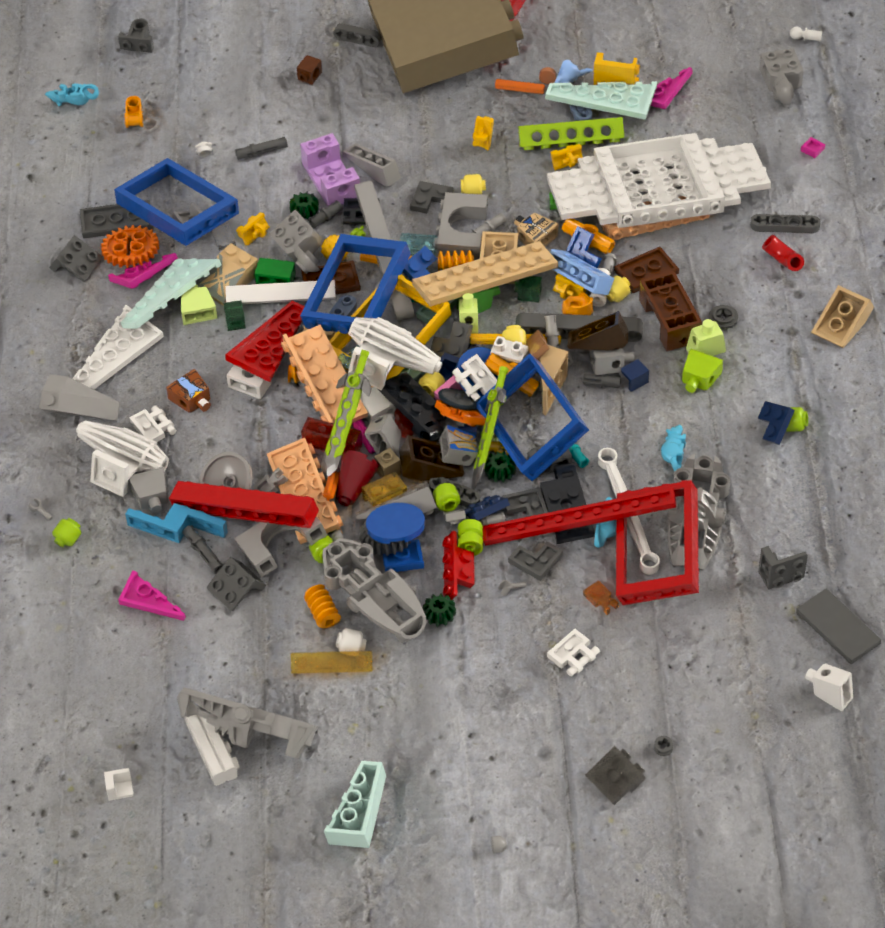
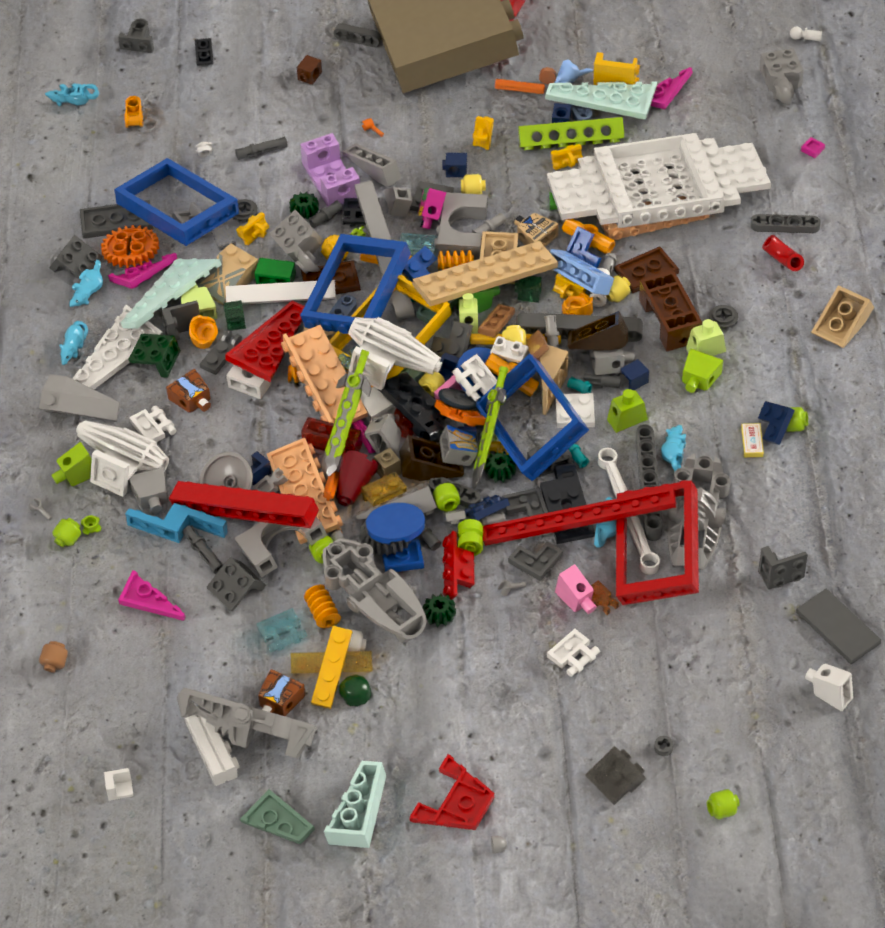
none -> medium nougat head [39,641,68,673]
none -> lime torso [51,442,92,487]
none -> medium azure animal [59,321,88,365]
none -> medium azure animal [69,259,103,307]
none -> lime plate [81,515,102,535]
none -> dark green bracket [128,334,181,378]
none -> dark grey bracket [162,300,200,341]
none -> light orange hair [189,315,218,349]
none -> black slope [195,38,214,66]
none -> dark grey hinge [200,330,242,375]
none -> dark grey gear [233,199,258,222]
none -> sand green wing [240,789,315,845]
none -> dark blue panel [251,451,271,485]
none -> clear light blue plate [256,608,307,652]
none -> torso [258,669,305,716]
none -> yellow plate [311,626,353,709]
none -> dark green hair [339,674,371,706]
none -> orange hand [362,118,384,137]
none -> light grey slope [384,187,413,217]
none -> red wing [410,754,495,830]
none -> dark pink torso [418,188,446,230]
none -> dark grey axle [418,526,441,551]
none -> dark blue brick [442,153,467,178]
none -> medium nougat tile [478,304,515,338]
none -> dark blue brick [552,103,571,131]
none -> bright pink torso [555,564,597,614]
none -> white plate [556,393,595,428]
none -> teal pin [567,376,592,394]
none -> lime torso [607,389,648,433]
none -> dark grey beam [636,424,663,541]
none -> lime head [706,789,740,819]
none -> tile [741,423,764,458]

